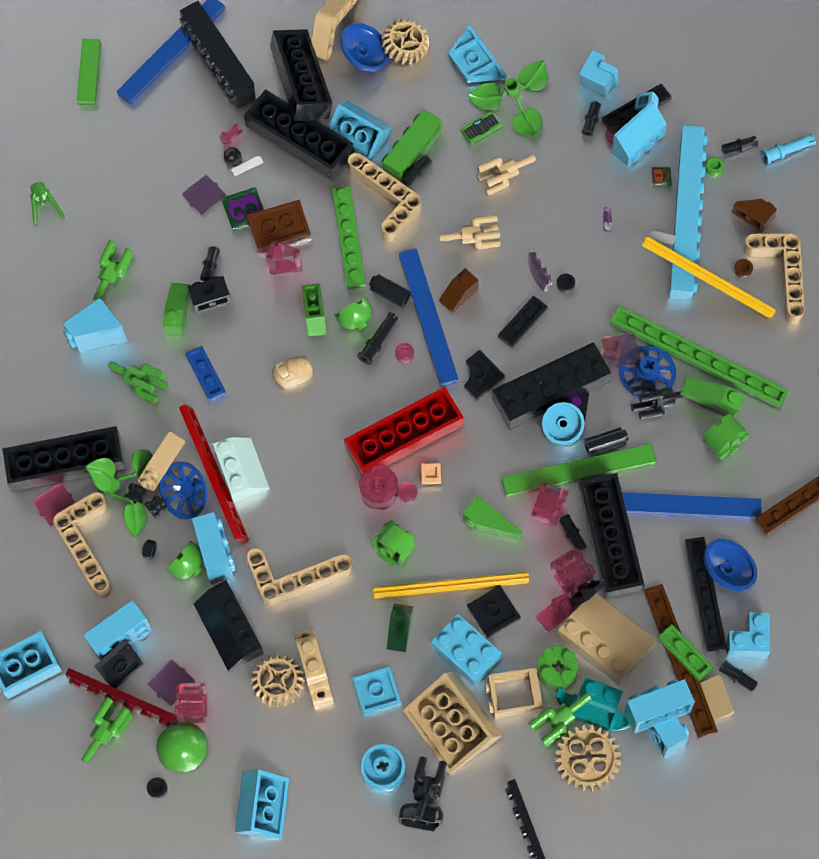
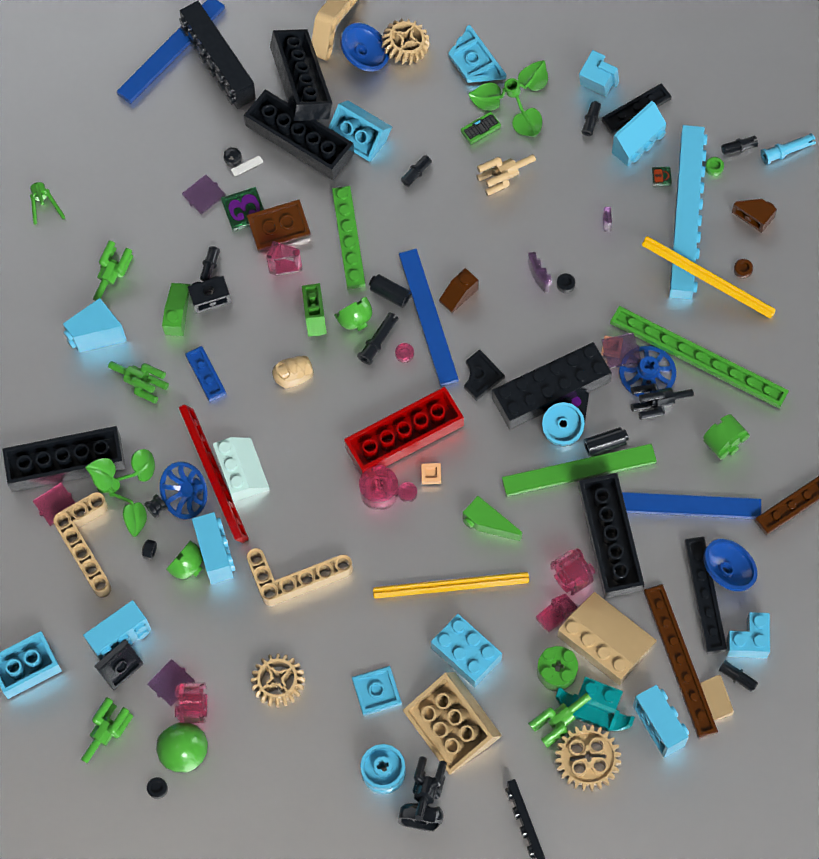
dark red plate [65,668,179,727] -> none
bright green tile [77,39,101,104] -> none
black wheel [124,483,147,504] -> none
tan window [138,431,186,492] -> none
black slope [193,580,264,672] -> none
clear pink pin [219,123,243,145] -> none
medium azure slope [235,769,289,839] -> none
tan brick [294,629,334,711] -> none
tan beam [348,153,421,242] -> none
bright green brick [370,520,415,567] -> none
bright green brick [382,109,442,181] -> none
clear green slope [386,603,414,652] -> none
tan plant [439,214,500,250] -> none
black tile [467,585,521,639] -> none
tan window [485,668,543,719] -> none
black tile [498,295,548,348] -> none
clear pink brick [530,482,569,526] -> none
black axle [559,514,587,552] -> none
black slope [569,579,607,606] -> none
clear pink tile [605,125,621,144] -> none
medium azure brick [624,679,695,734] -> none
medium azure slope [634,91,659,111] -> none
white sticker [649,230,677,245] -> none
bright green tile [657,624,714,682] -> none
bright green slope [680,377,745,416] -> none
tan beam [743,234,805,325] -> none

